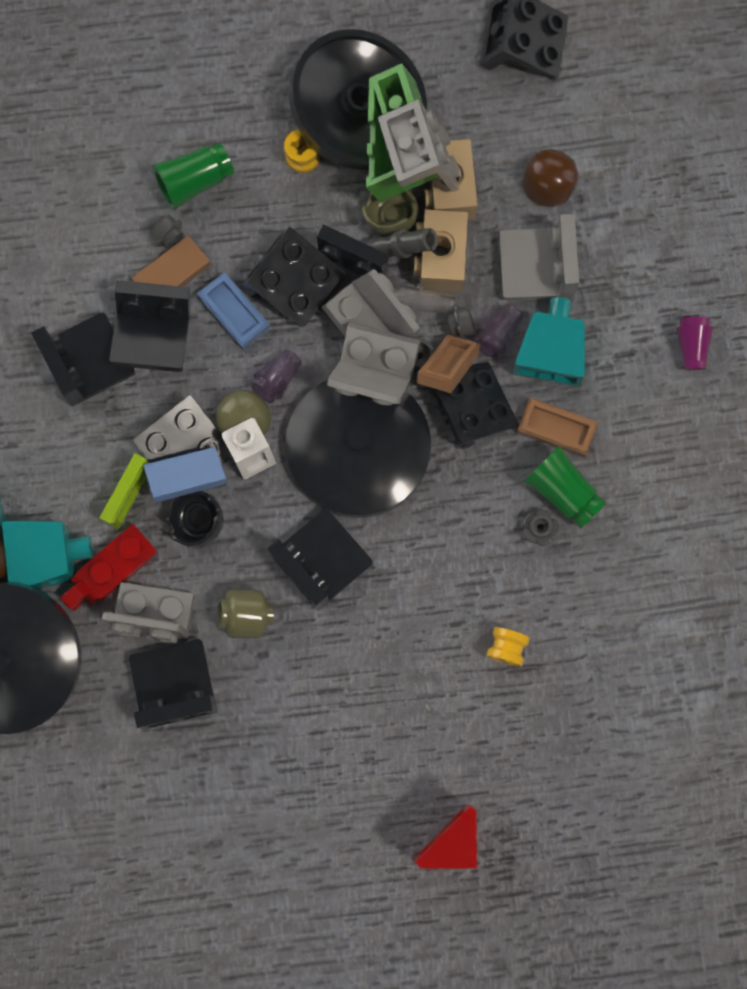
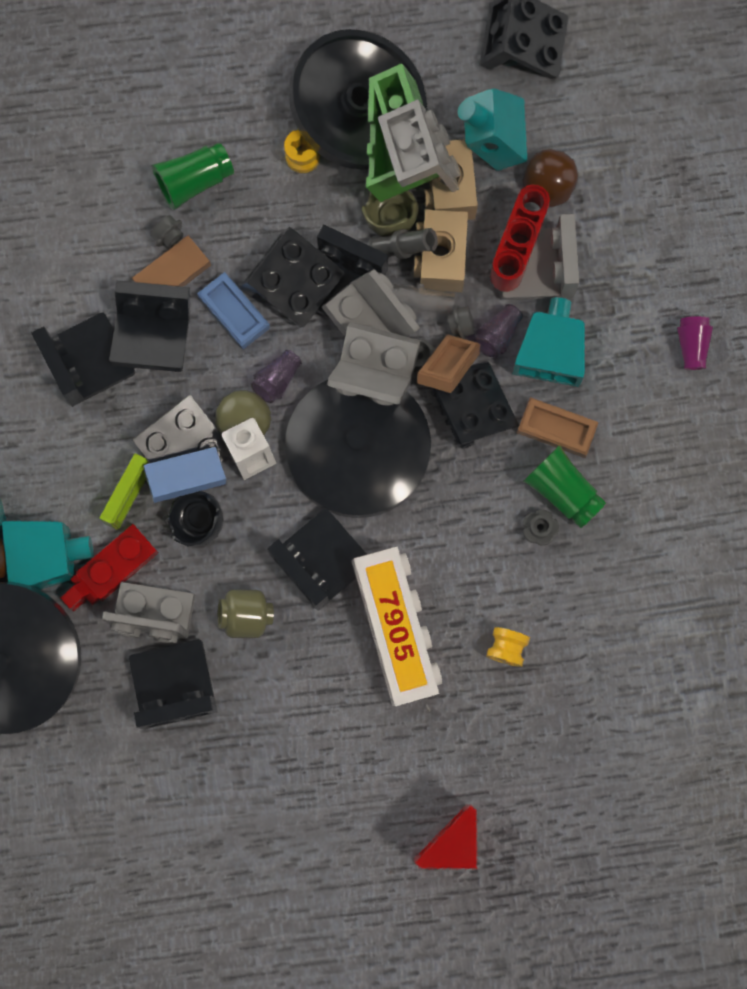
none -> brick [352,547,443,706]
none -> teal torso [458,88,528,171]
none -> red beam [490,185,550,292]

